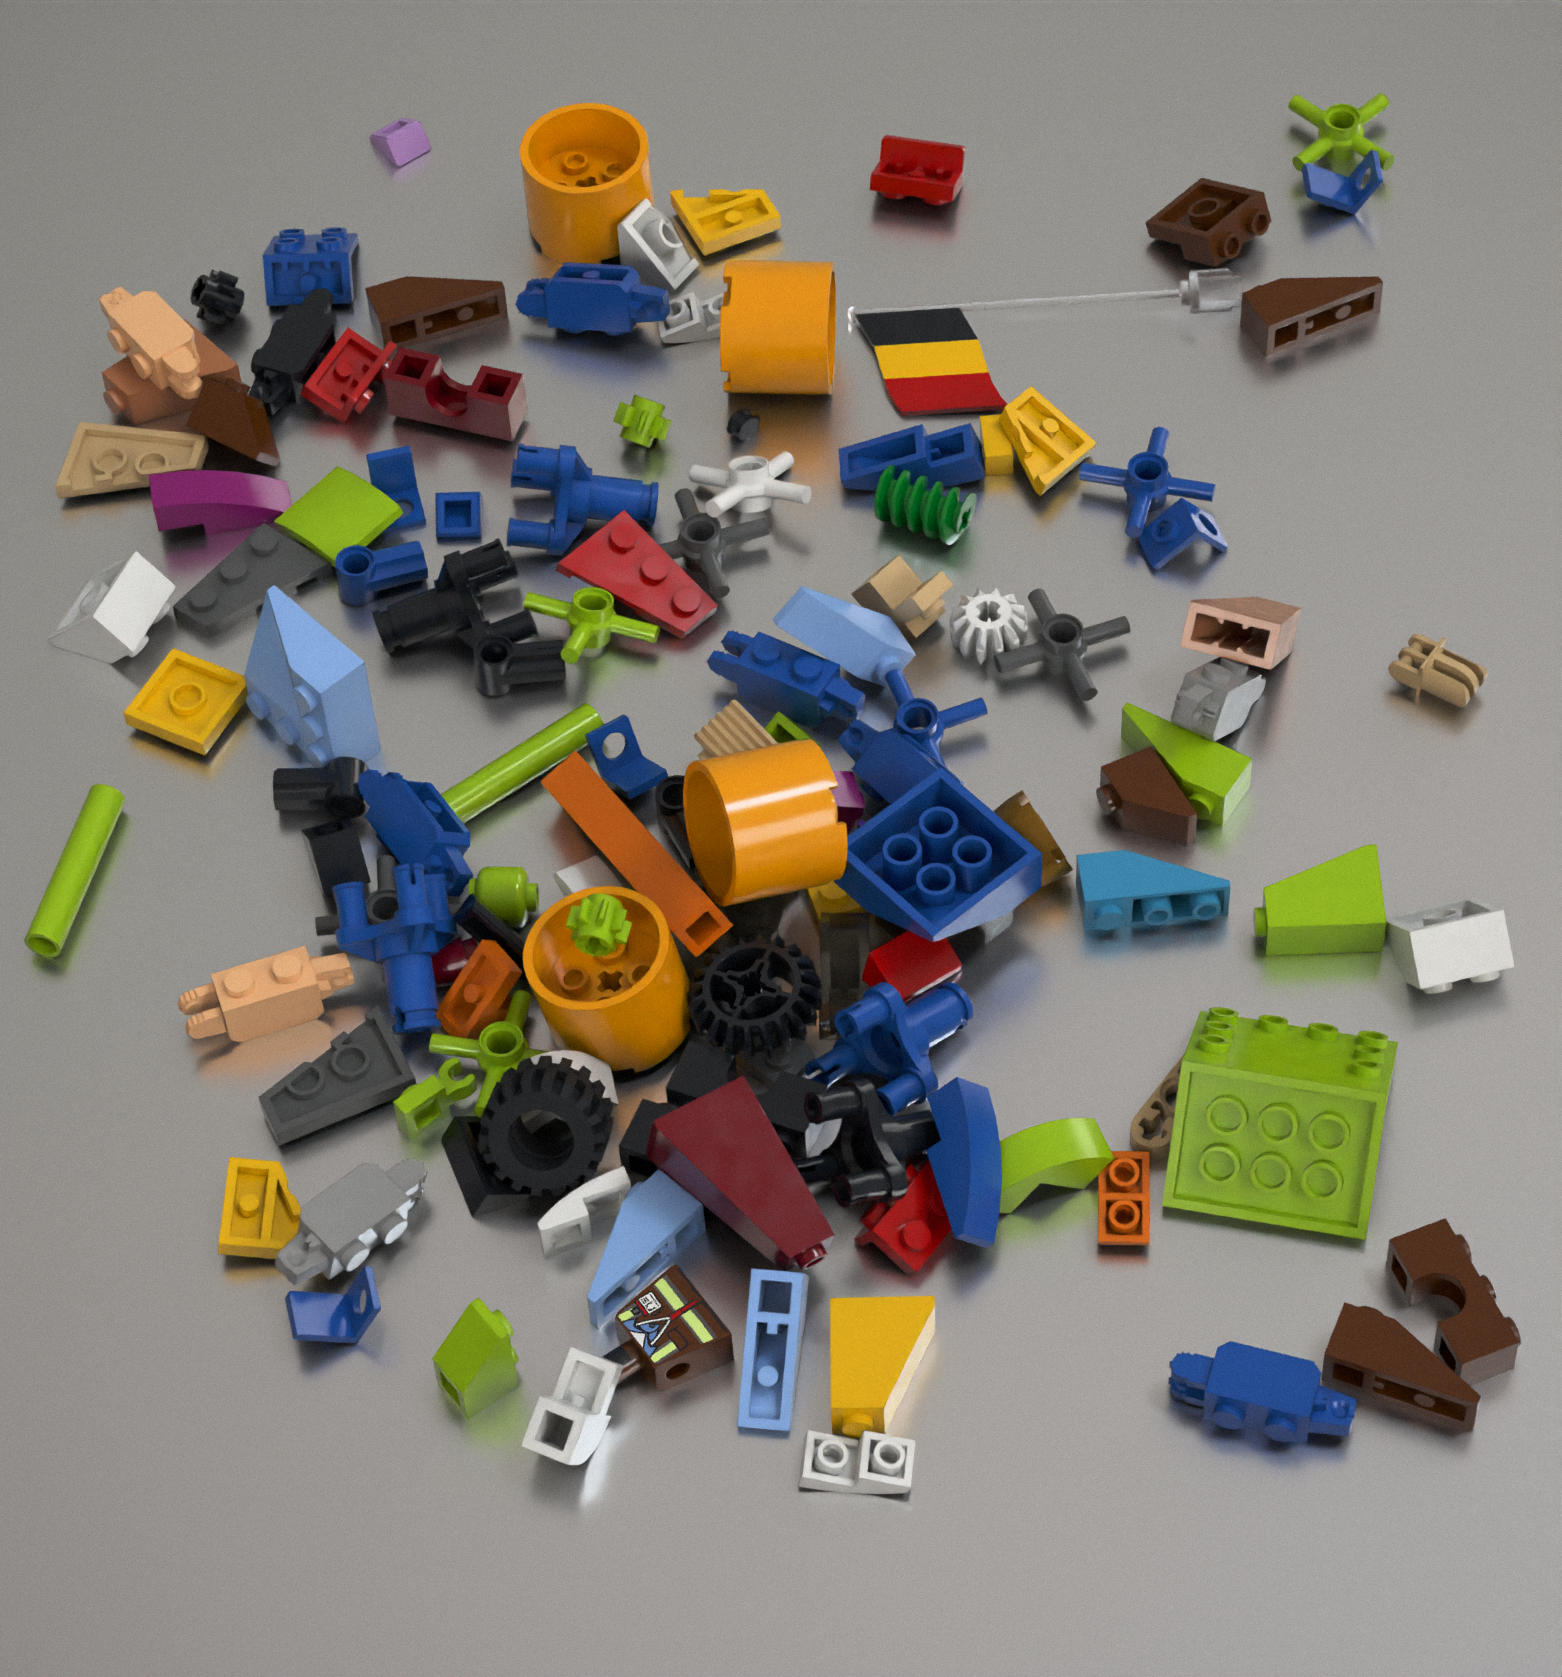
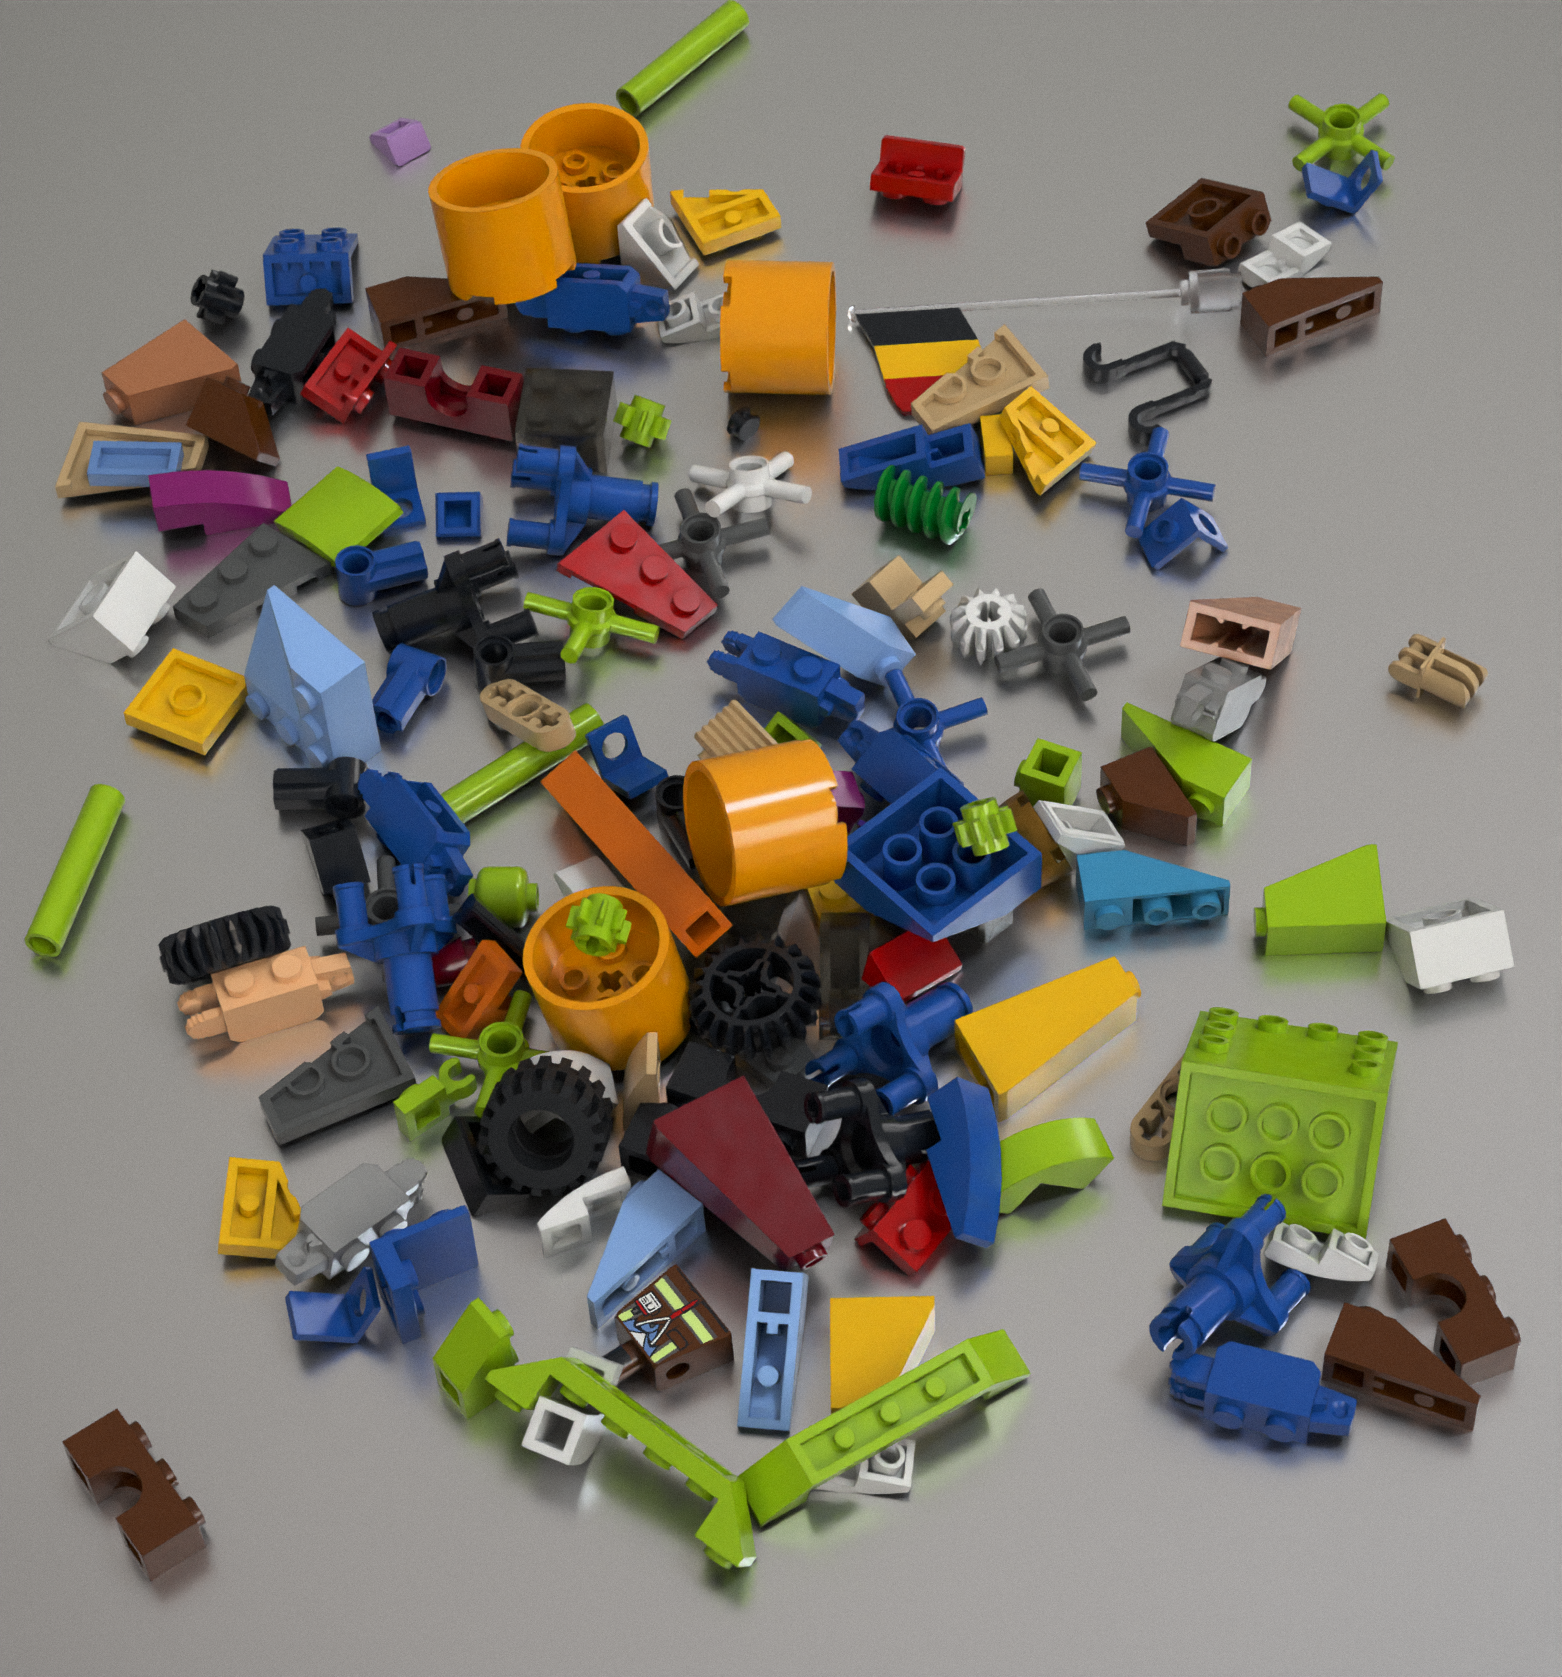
light nougat hinge [99,286,203,400] -> none
orange slope [1098,1151,1150,1246] -> none
none -> reddish brown arch [62,1409,206,1581]
none -> medium blue tile [87,441,184,487]
none -> black gear [158,905,291,985]
none -> blue bracket [369,1205,479,1344]
none -> blue piece [372,643,447,735]
none -> light orange brick [428,148,577,305]
none -> tan beam [480,679,576,752]
none -> lime slope [485,1357,756,1569]
none -> clear smoke brick [515,368,617,473]
none -> lime piece [616,0,749,117]
none -> tan slope [622,1032,661,1131]
none -> lime slope [738,1329,1031,1527]
none -> tan wing [911,324,1049,435]
none -> lime gear [952,797,1017,856]
none -> yellow slope [954,956,1141,1123]
none -> lime brick [1014,738,1082,813]
none -> white slope [1033,800,1125,855]
none -> black piece [1083,340,1212,445]
none -> blue wheel [1149,1194,1311,1361]
none -> white slope [1237,221,1332,288]
none -> white slope [1263,1222,1379,1281]

